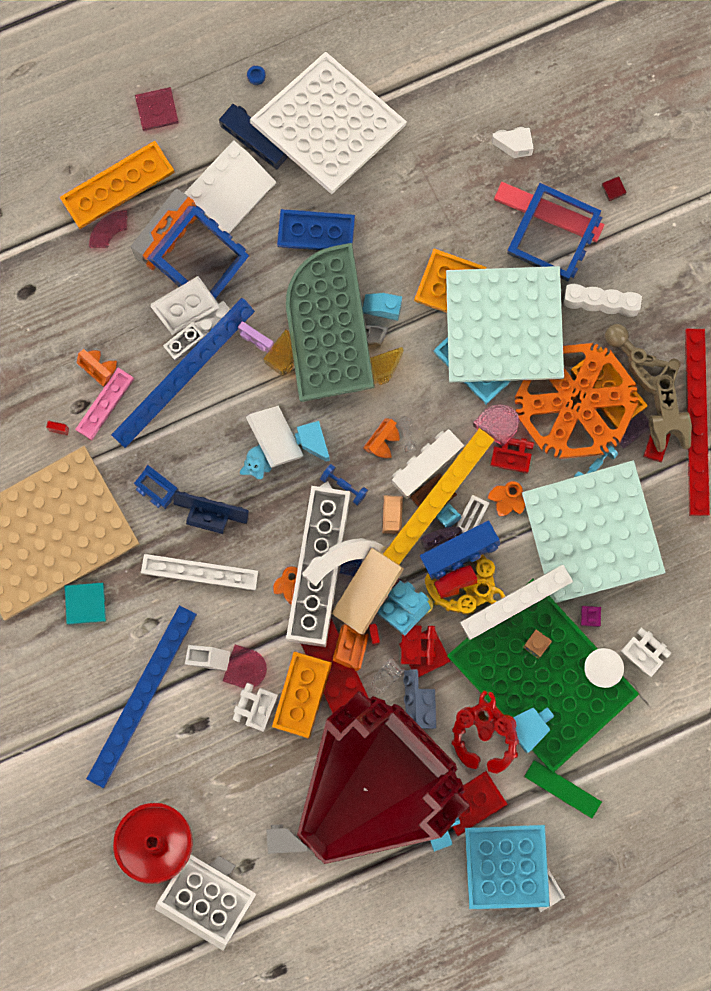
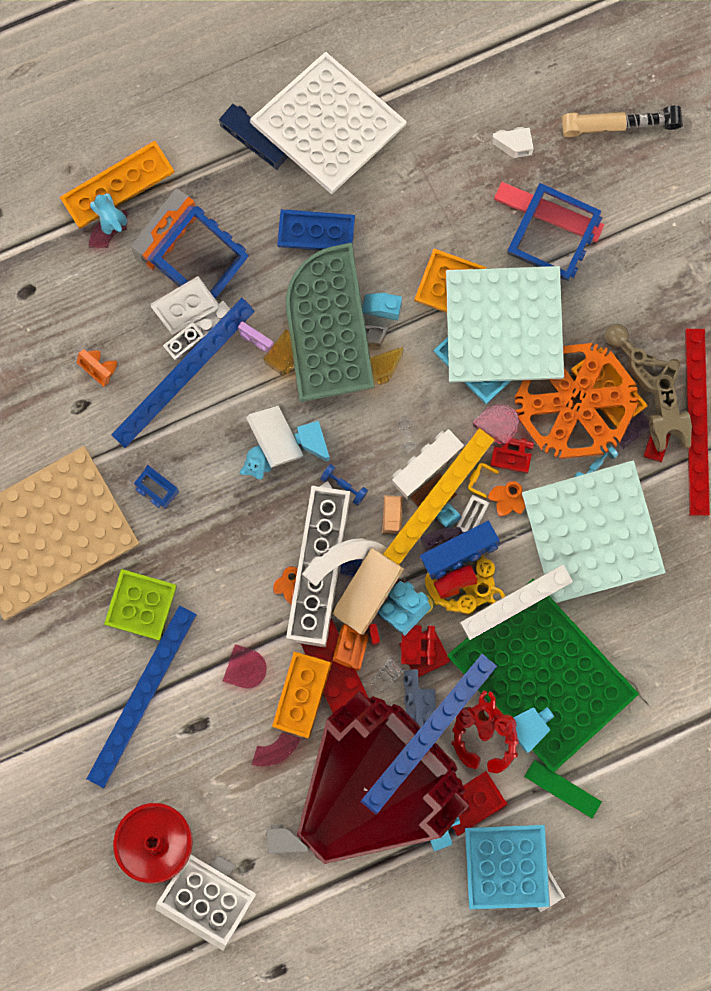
red tile [46,421,69,435] -> none
teal tile [65,583,106,625] -> none
bright pink tile [75,368,134,441] -> none
clear pink tile [135,87,179,131] -> none
white plate [141,554,259,591] -> none
dark blue bracket [173,491,249,534] -> none
white slope [184,140,276,234] -> none
white slope [185,645,230,671] -> none
white plate [233,683,278,732] -> none
blue tile [247,66,266,85] -> none
orange tile [363,418,400,458] -> none
medium nougat brick [523,630,552,659] -> none
white brick [563,284,642,317] -> none
magenta tile [581,606,601,627] -> none
white dish [585,648,624,688] -> none
dark red tile [601,176,627,201] -> none
white plate [621,627,671,677] -> none
none -> medium azure animal [90,193,127,234]
none -> lime plate [104,569,177,641]
none -> clear pink tile [251,733,301,767]
none -> blue plate [360,654,497,814]
none -> yellow piece [468,463,499,499]
none -> piece [561,105,683,137]

